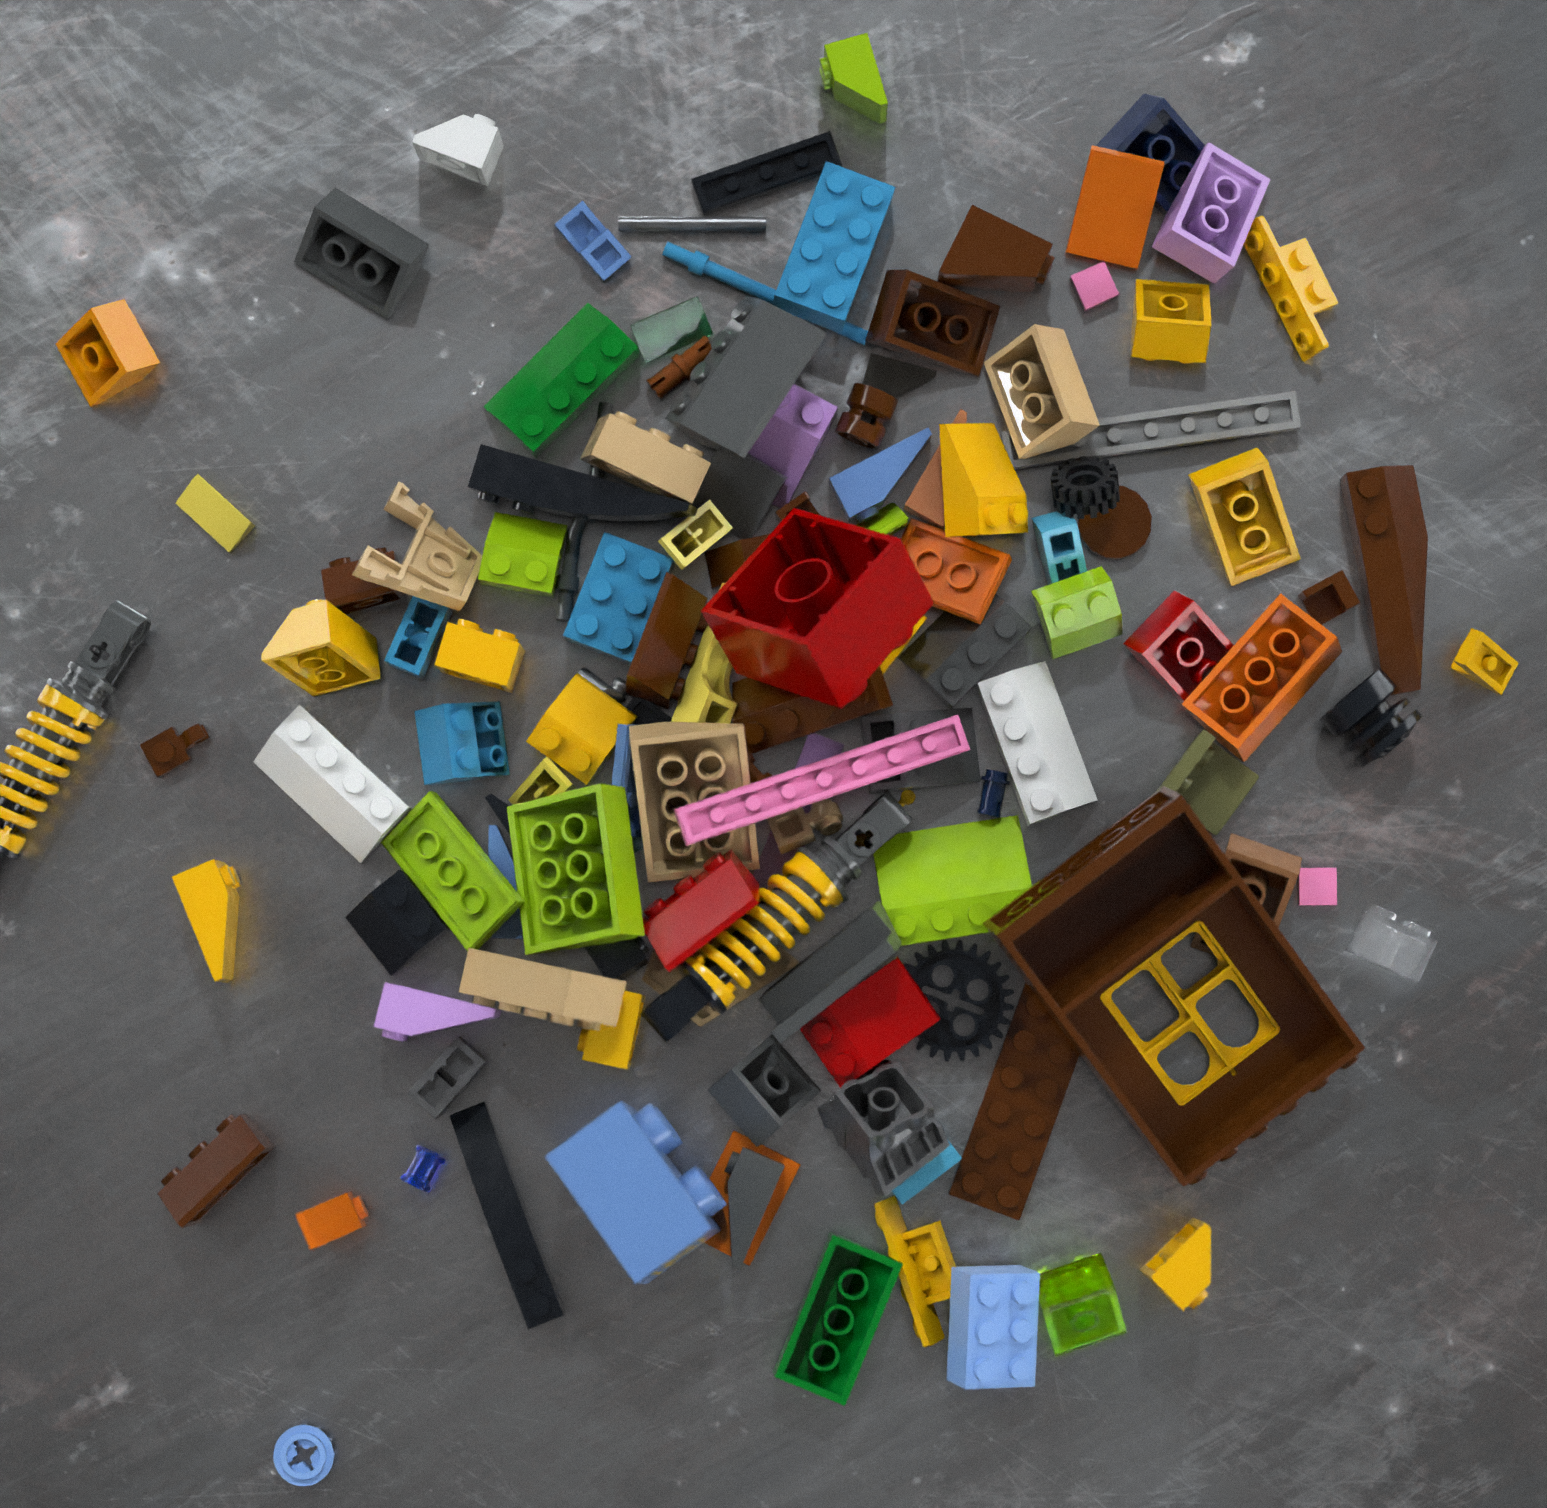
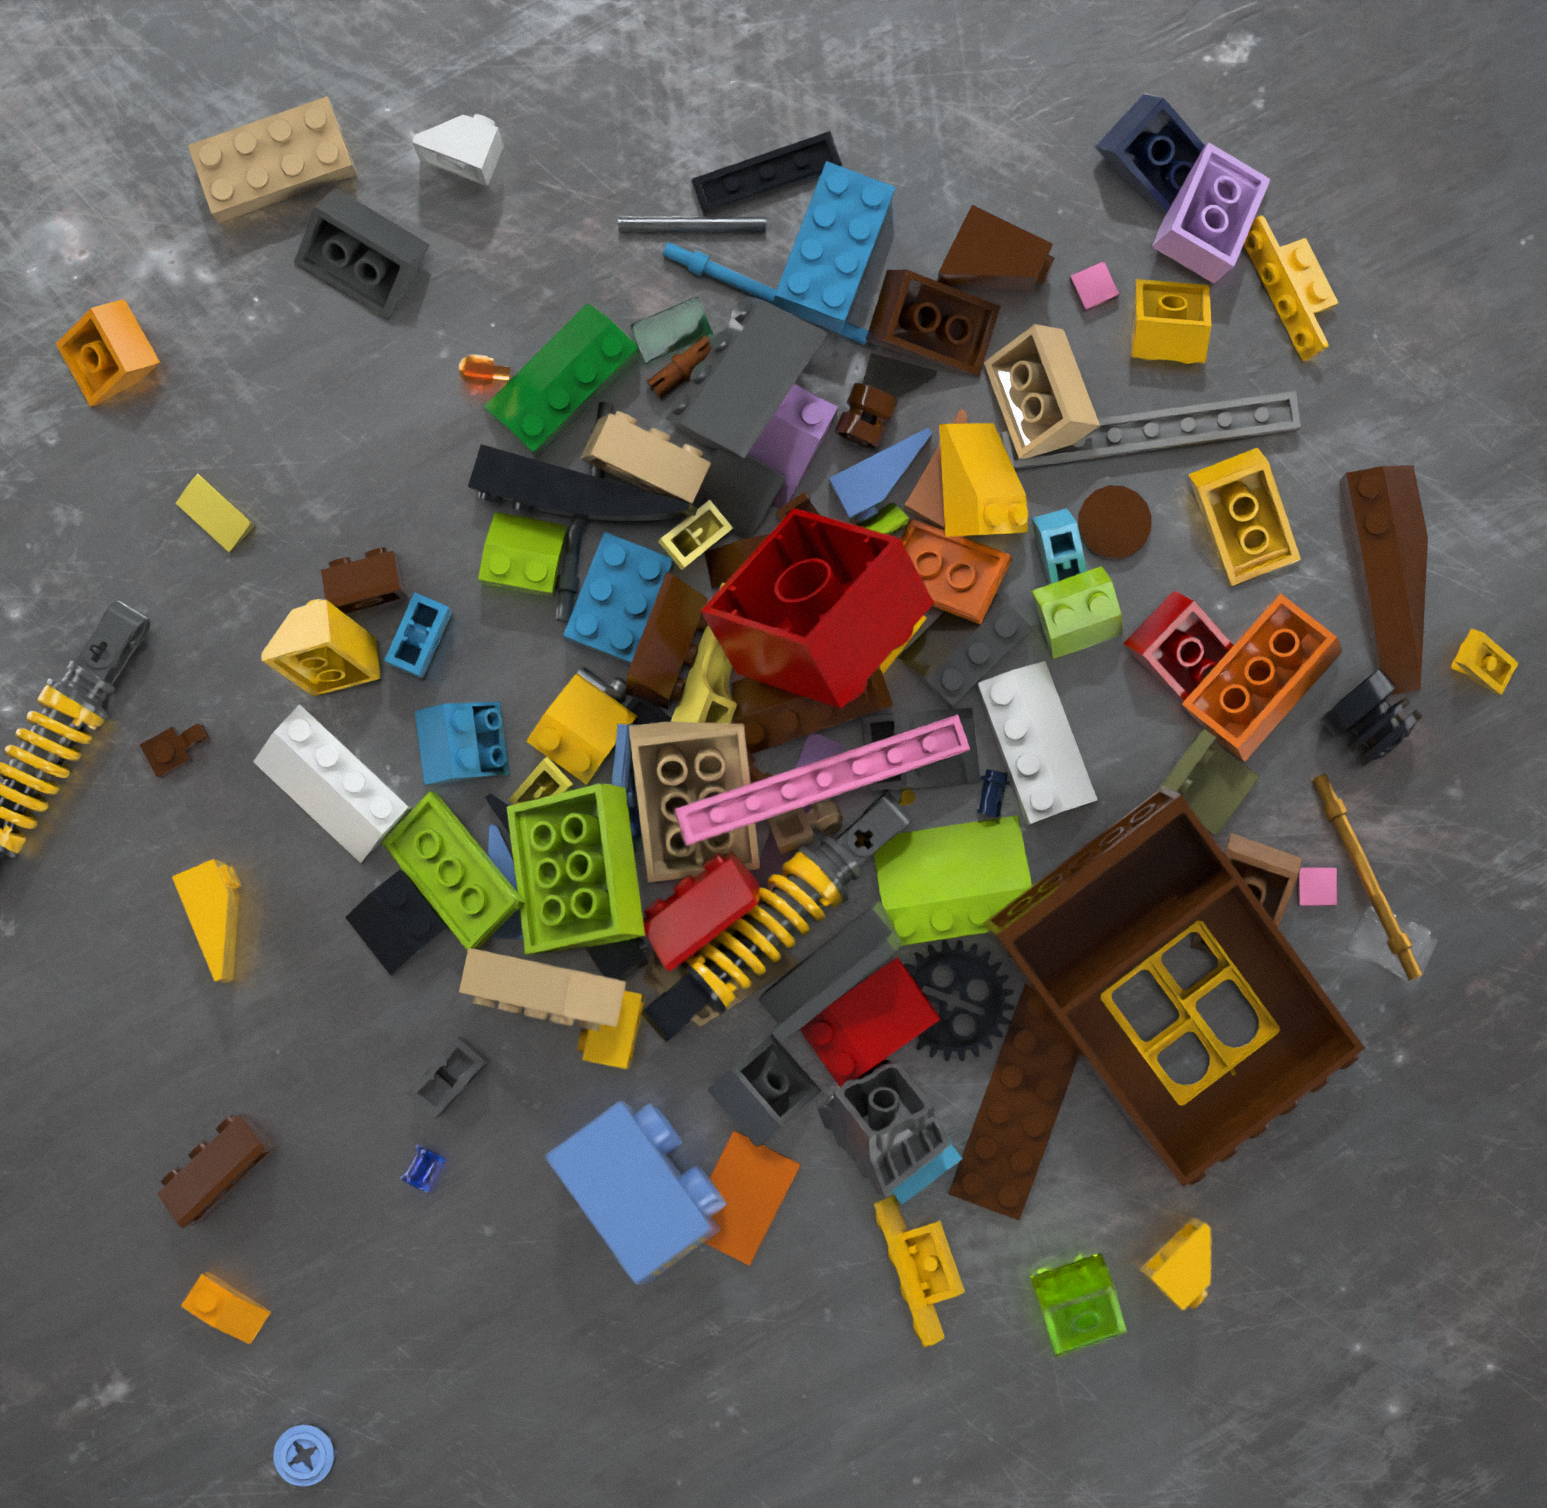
orange slope [295,1191,368,1250] -> none
tan wing [352,481,482,611] -> none
lavender slope [374,982,502,1041] -> none
yellow brick [434,619,525,694] -> none
black slope [449,1101,566,1329] -> none
medium blue slope [554,201,631,281] -> none
dark grey slope [724,1146,785,1271] -> none
green slope [773,1232,903,1406] -> none
lime slope [819,33,888,124] -> none
light blue brick [947,1265,1040,1389] -> none
black tyre [1050,456,1120,519] -> none
orange tile [1066,145,1164,269] -> none
reddish brown panel [1298,570,1360,625] -> none
none -> light orange slope [181,1271,271,1344]
none -> tan brick [188,96,357,224]
none -> clear orange cylinder [458,354,511,386]
none -> pearl gold bar [1312,773,1423,981]

